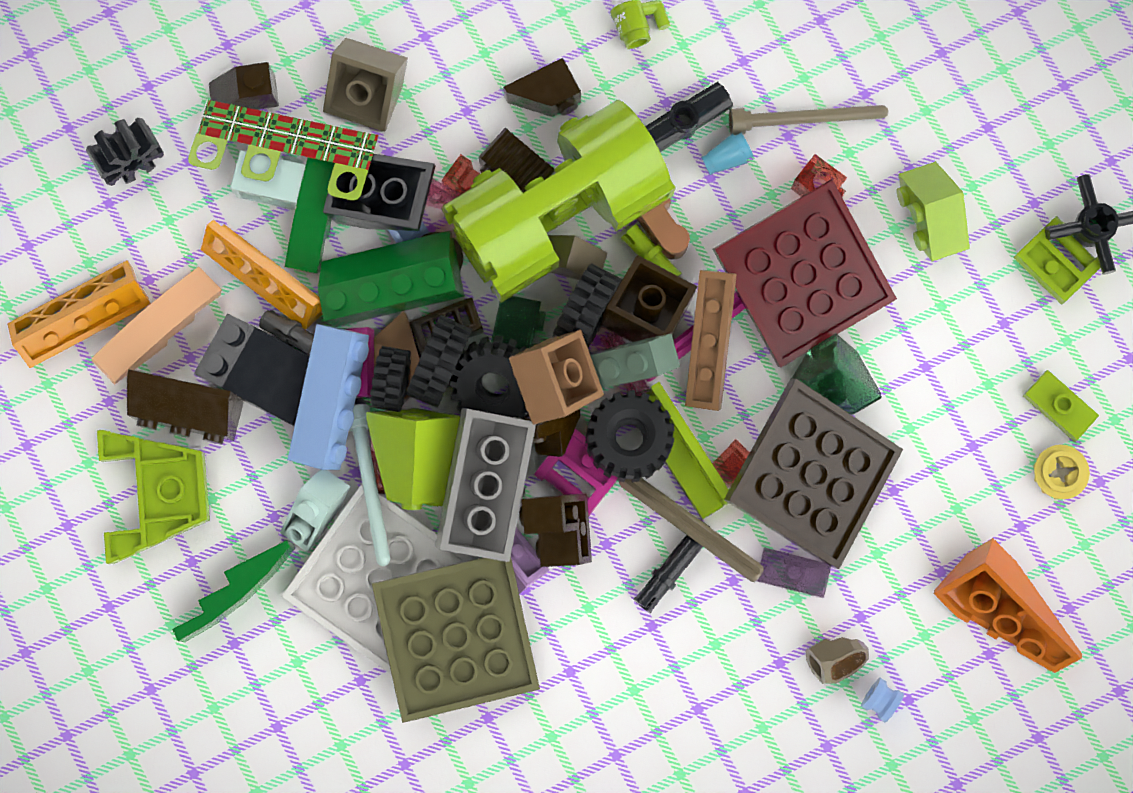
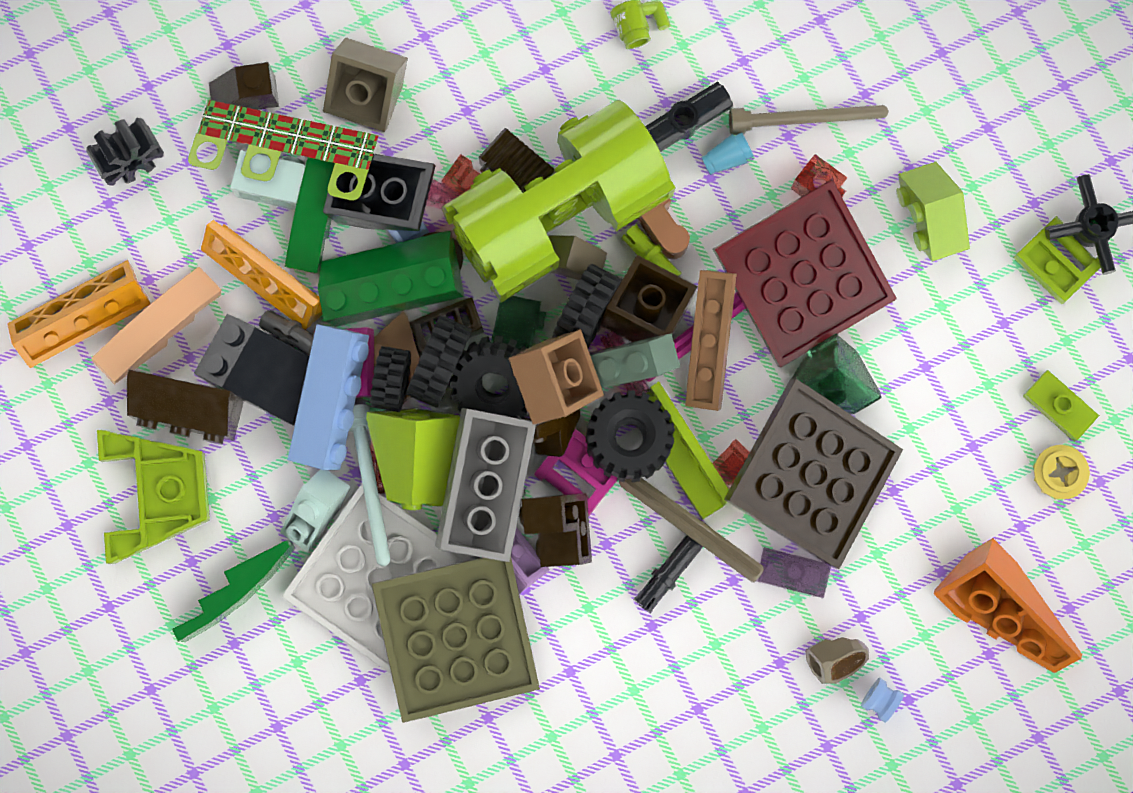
dark brown slope [503,58,581,117] -> none

